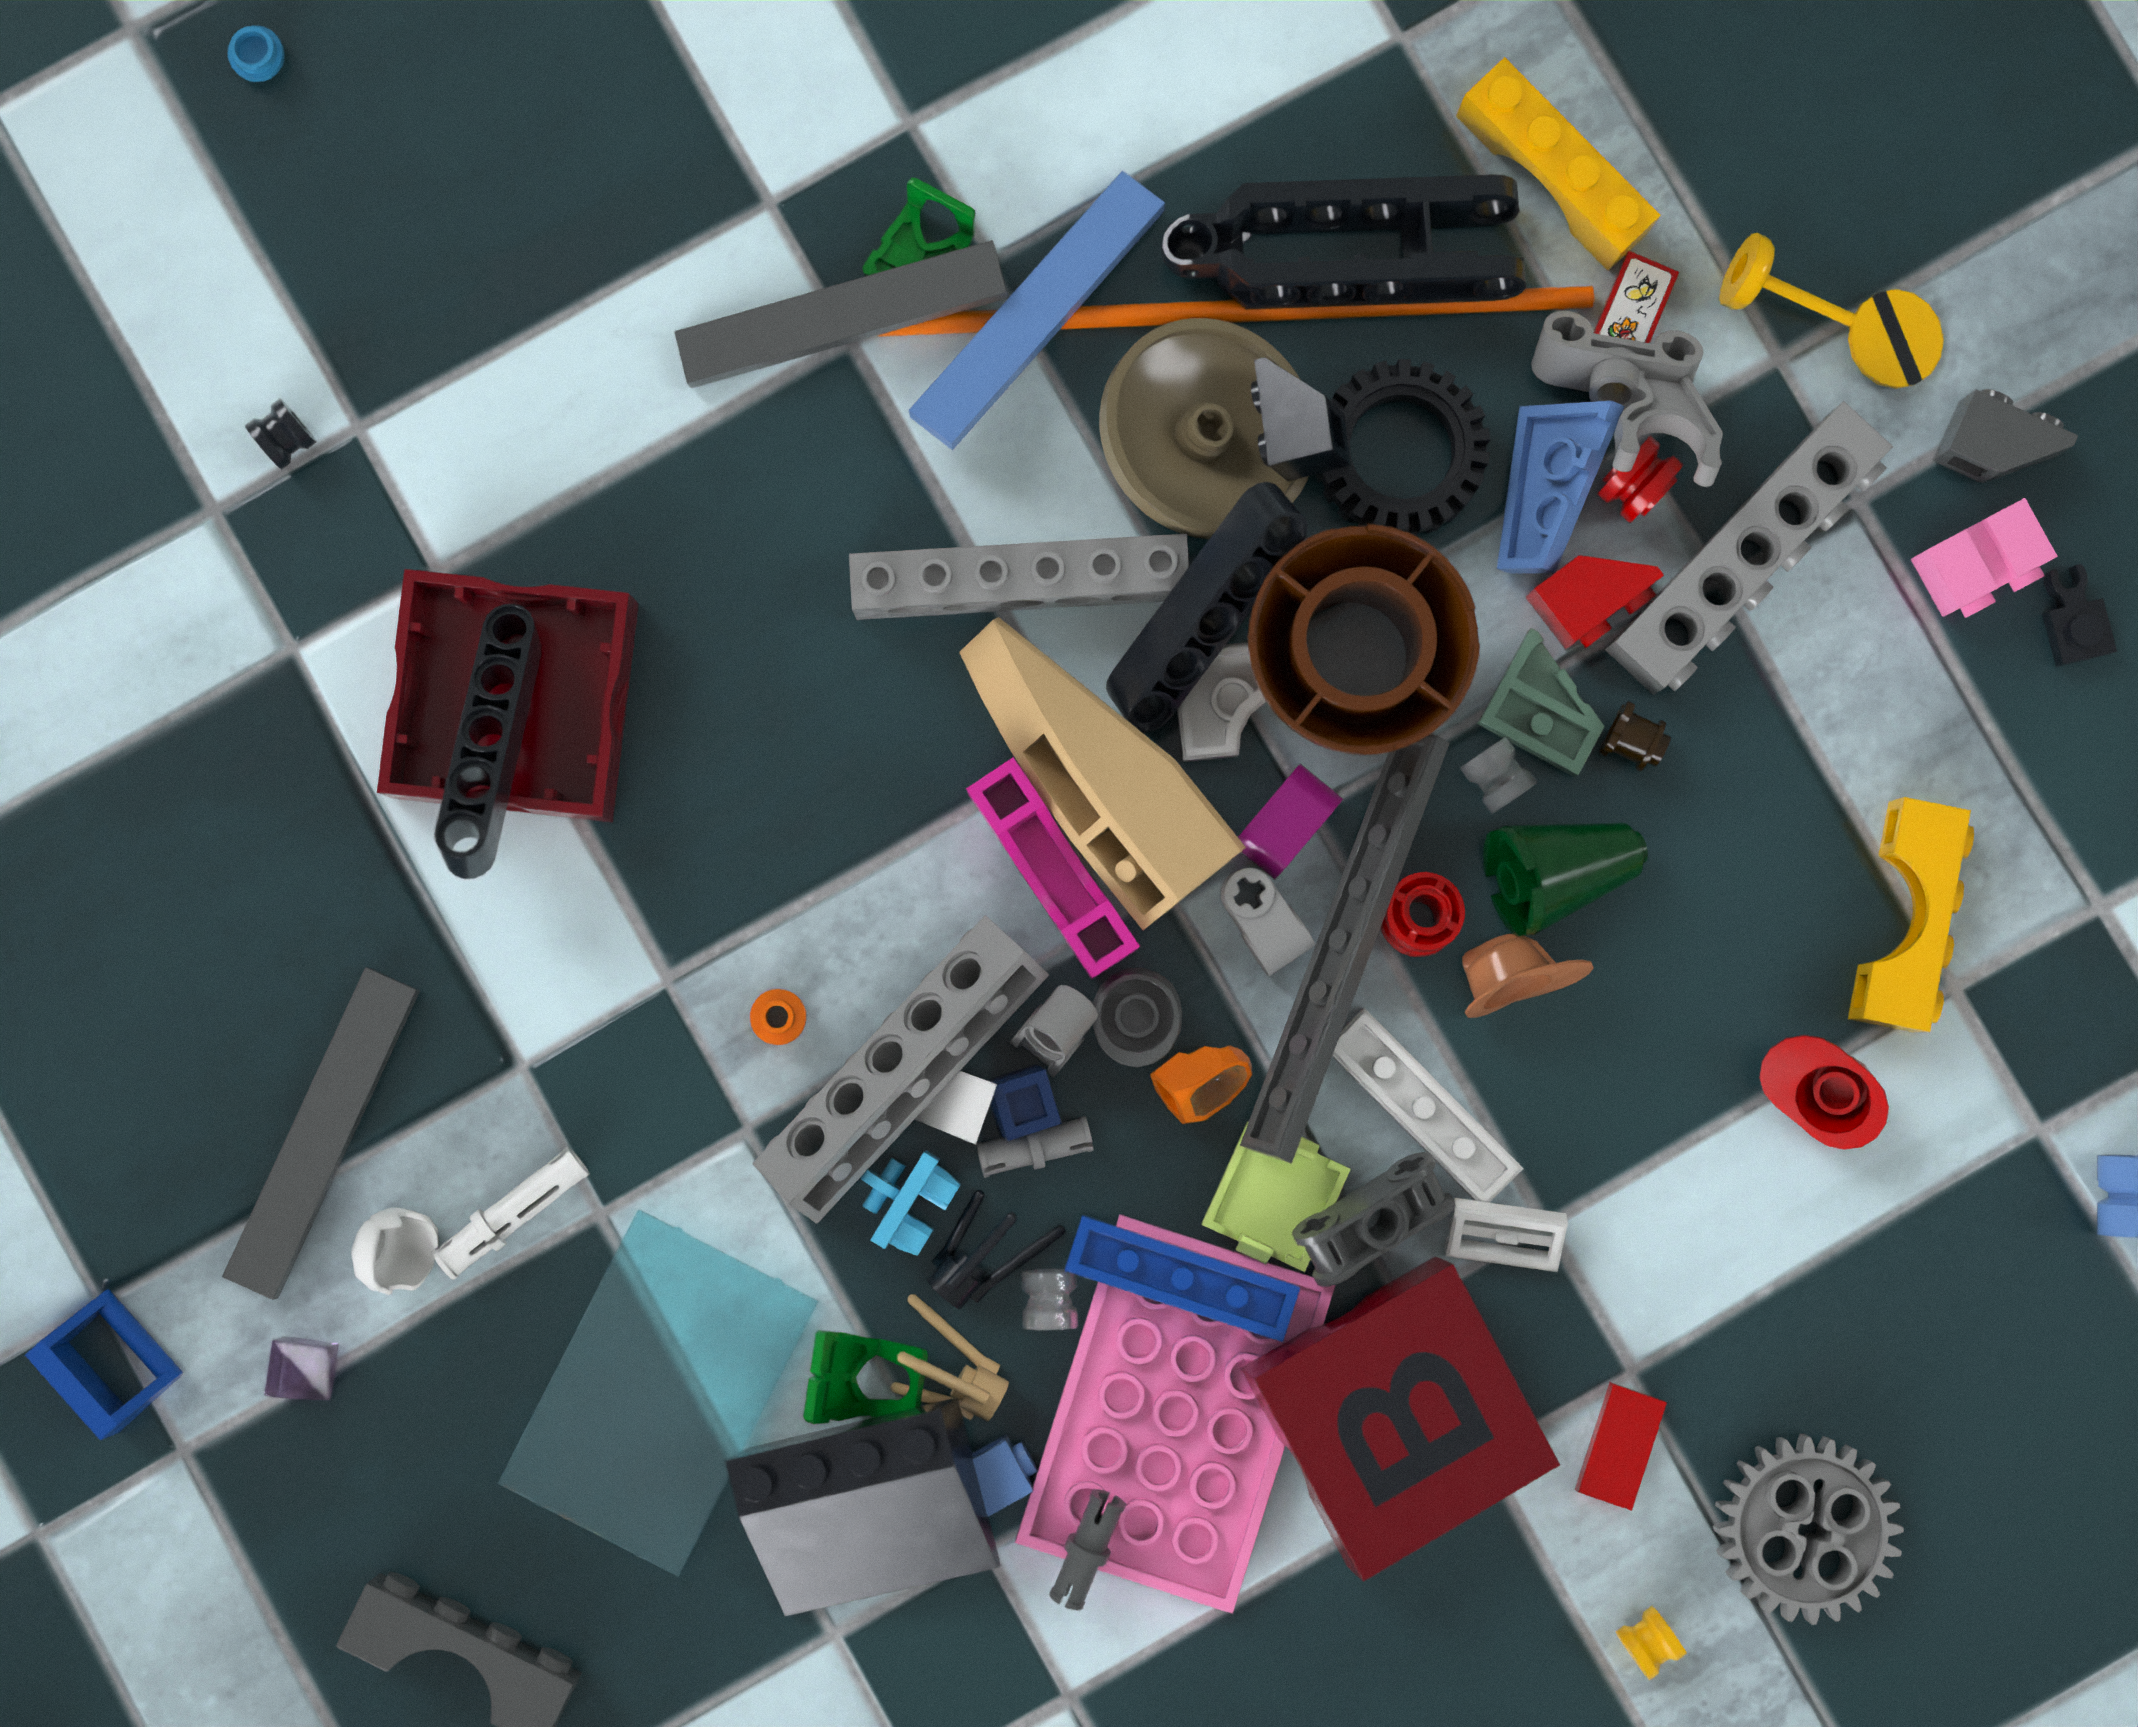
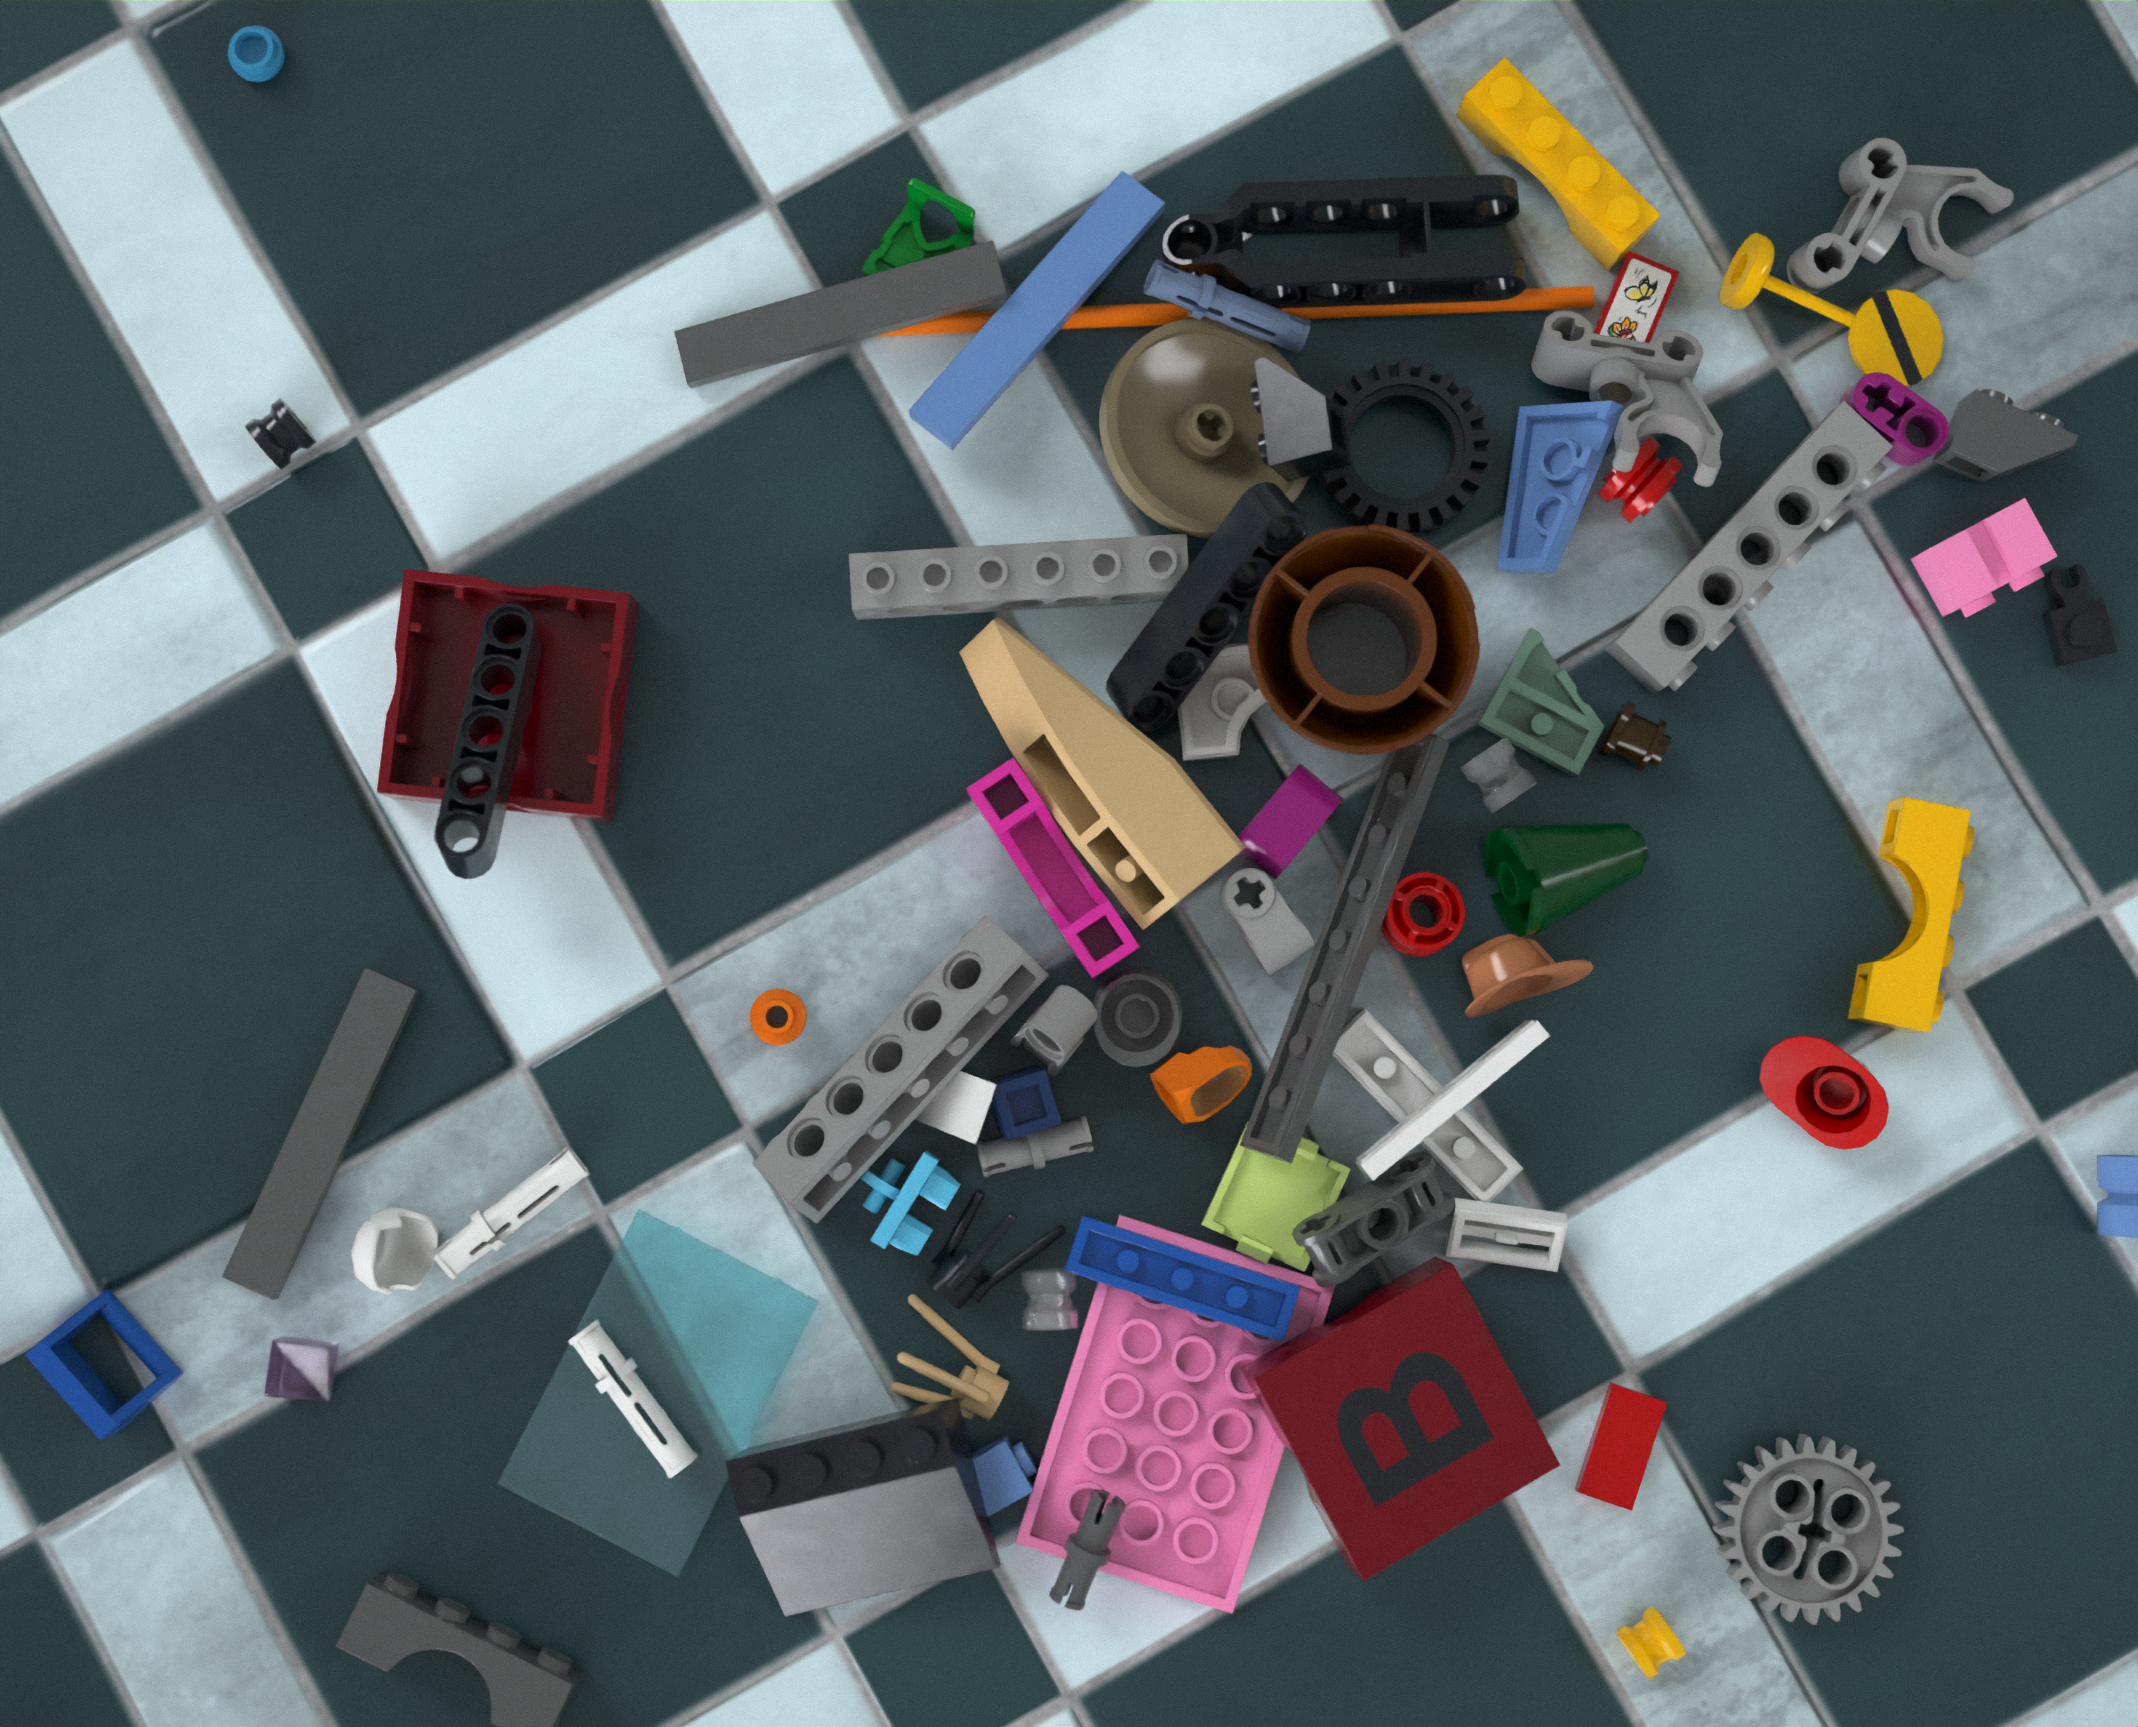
green piece [803,1330,928,1424] -> none
red slope [1526,555,1664,650] -> none
none -> white pin [568,1319,698,1479]
none -> sand blue pin [1143,259,1311,354]
none -> white tile [1355,1020,1550,1181]
none -> light grey piece [1786,138,2014,294]
none -> magenta beam [1839,372,1949,466]

